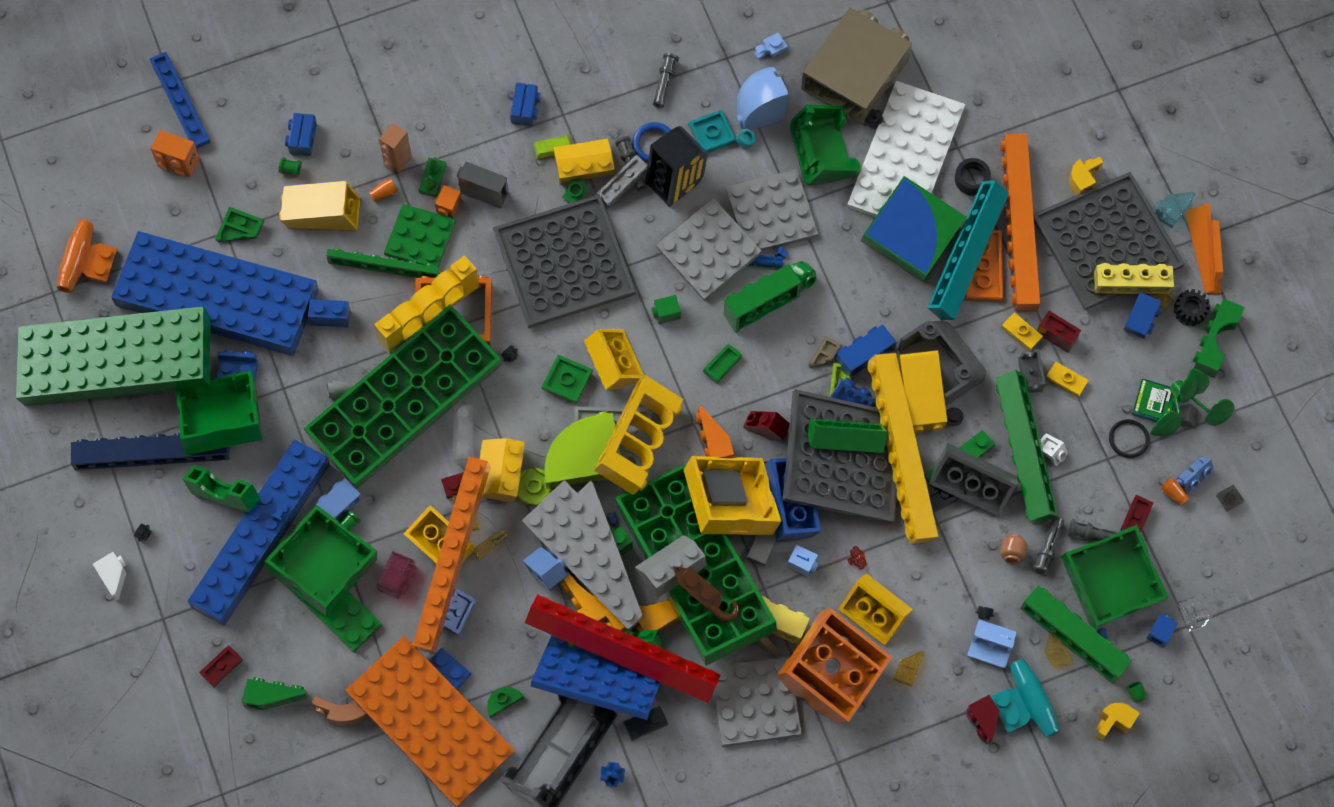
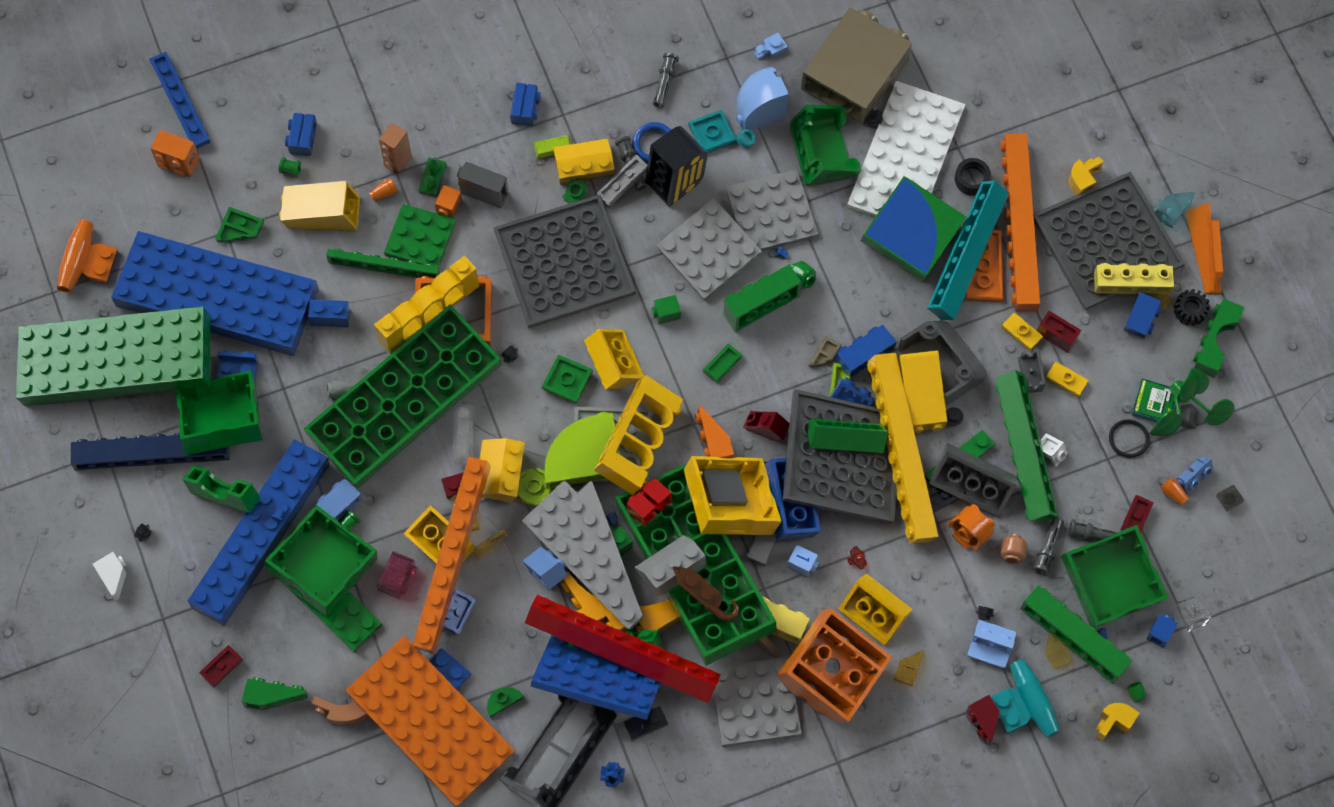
blue axle [749,255,783,268] -> none
none -> red piece [627,478,672,527]
none -> orange brick [948,504,995,551]

